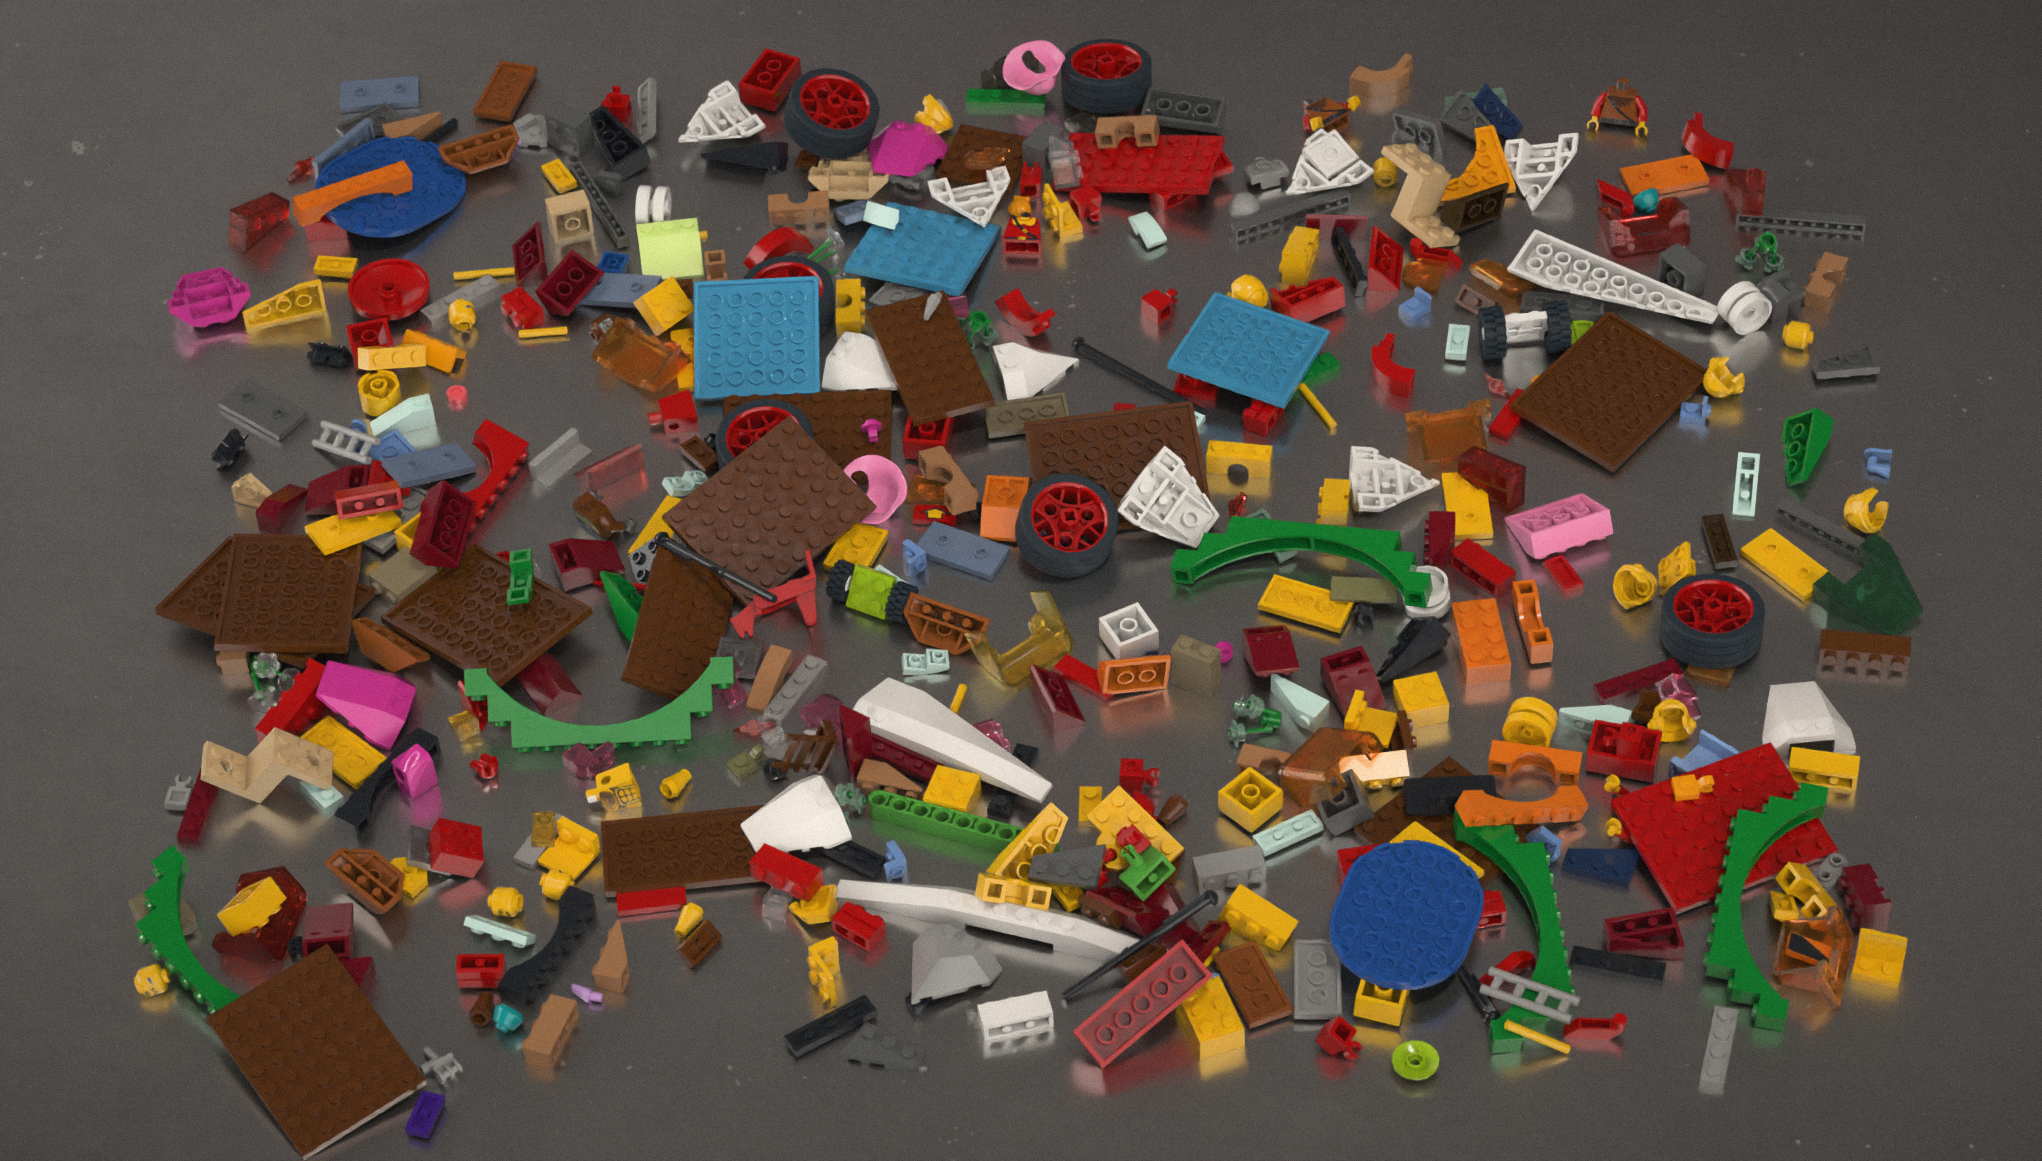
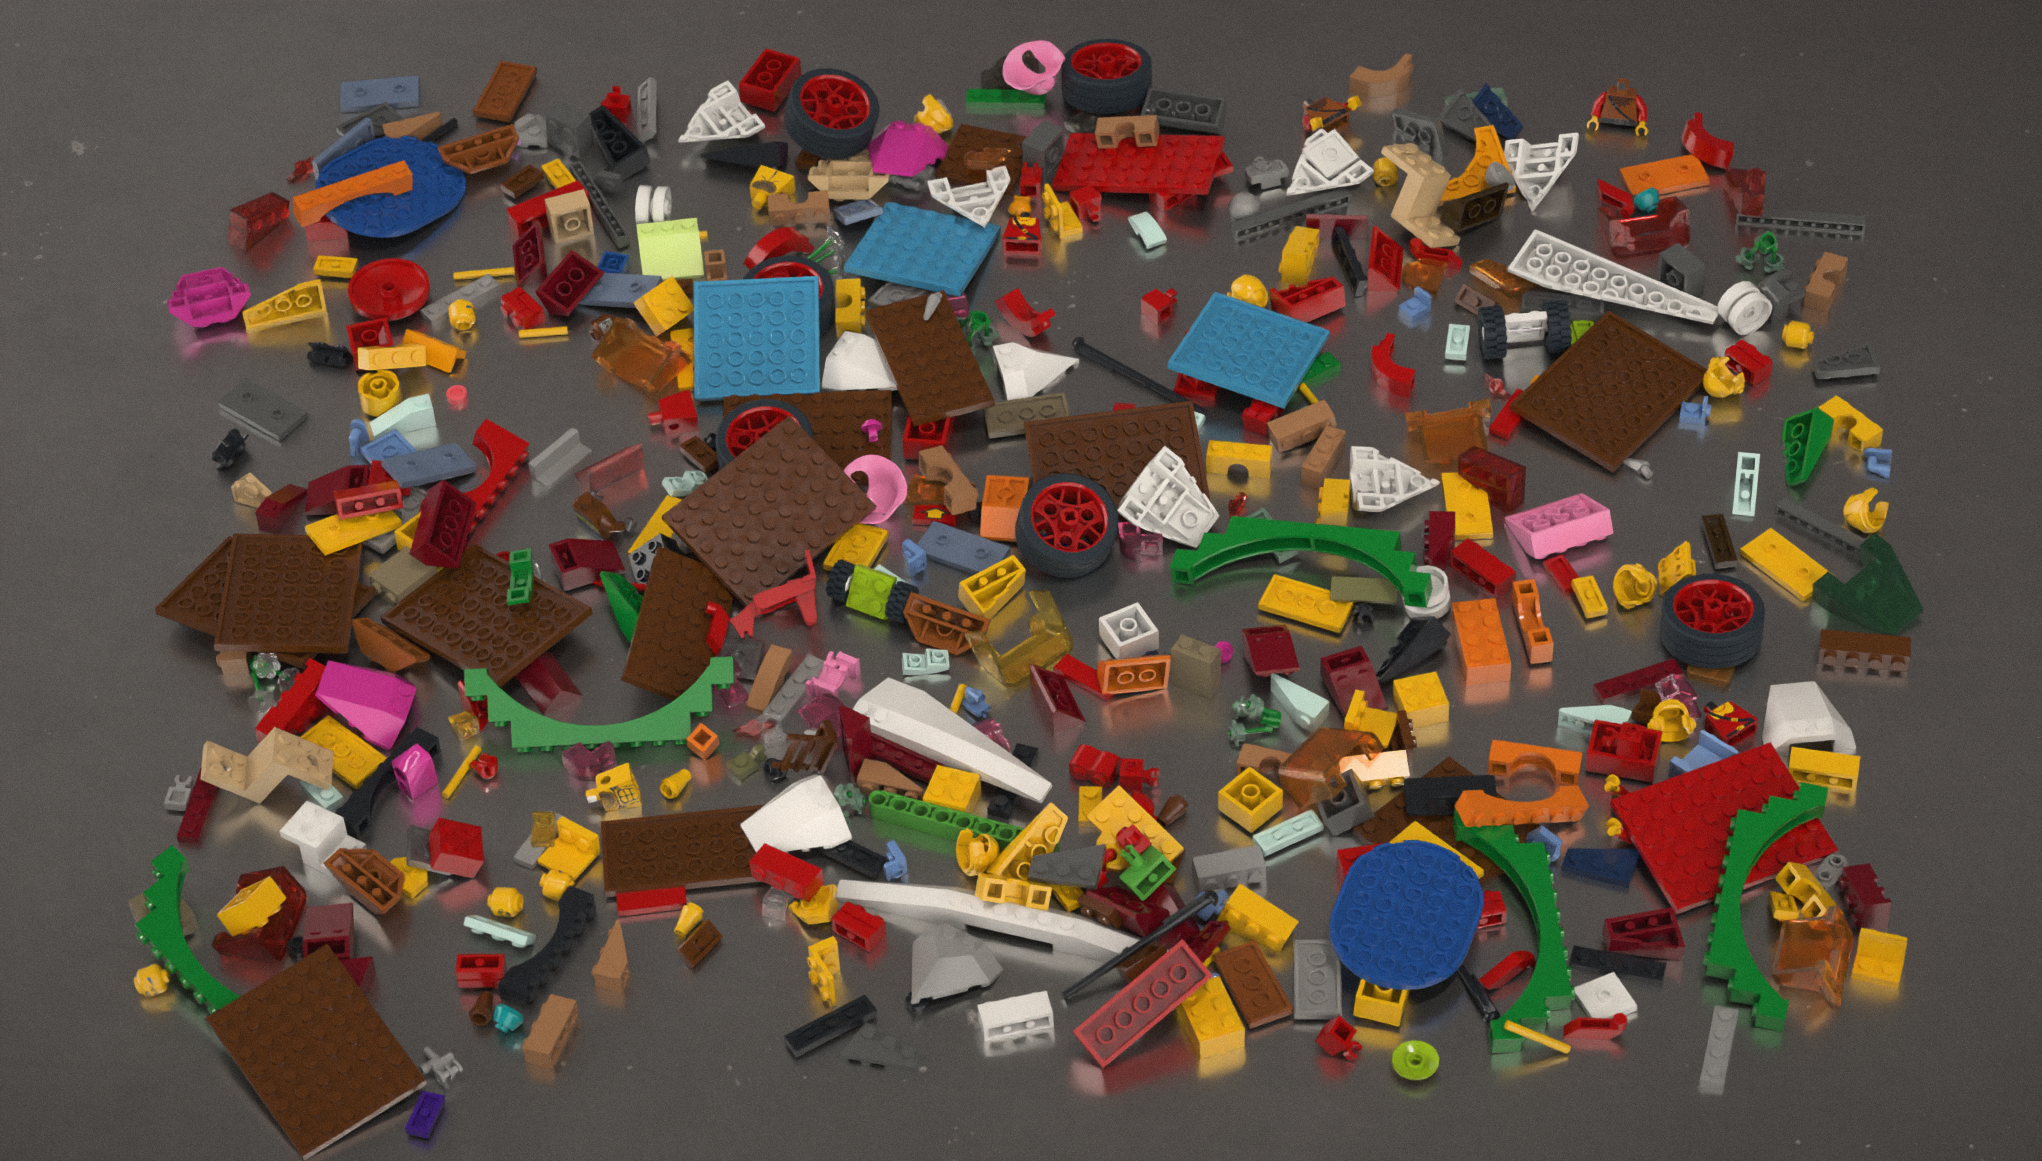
light grey bar [312,420,381,465] -> none
lavender bar [571,983,603,1003] -> none
black bar [654,531,778,603] -> none
light aqua slope [863,201,899,230] -> none
clear slope [1049,132,1083,189] -> none
light grey bar [1479,966,1581,1024] -> none
yellow wheel [1502,697,1558,747] -> none
light orange plate [1671,775,1715,801] -> none
tile [1784,932,1835,970] -> none
none -> white bracket [280,801,367,878]
none -> yellow bar [441,746,482,799]
none -> reddish brown plate [501,164,544,199]
none -> red brick [506,180,591,237]
none -> orange brick [686,723,720,761]
none -> red piece [704,601,730,656]
none -> yellow torso [750,165,796,210]
none -> bright pink piece [805,651,860,707]
none -> yellow helmet [956,828,1000,877]
none -> yellow wedge [958,554,1026,620]
none -> medium blue piece [963,686,991,718]
none -> red brick [1069,744,1121,787]
none -> clear pink brick [1118,522,1163,562]
none -> medium blue bracket [1193,889,1228,922]
none -> medium nougat brick [1267,399,1337,453]
none -> medium nougat brick [1301,425,1346,490]
none -> light grey piece [1485,162,1515,192]
none -> yellow plate [1571,575,1608,618]
none -> white plate [1574,972,1637,1018]
none -> light grey bar [1623,458,1653,478]
none -> torso [1703,701,1758,747]
none -> red brick [1724,339,1773,386]
none -> yellow arch [1819,395,1883,456]

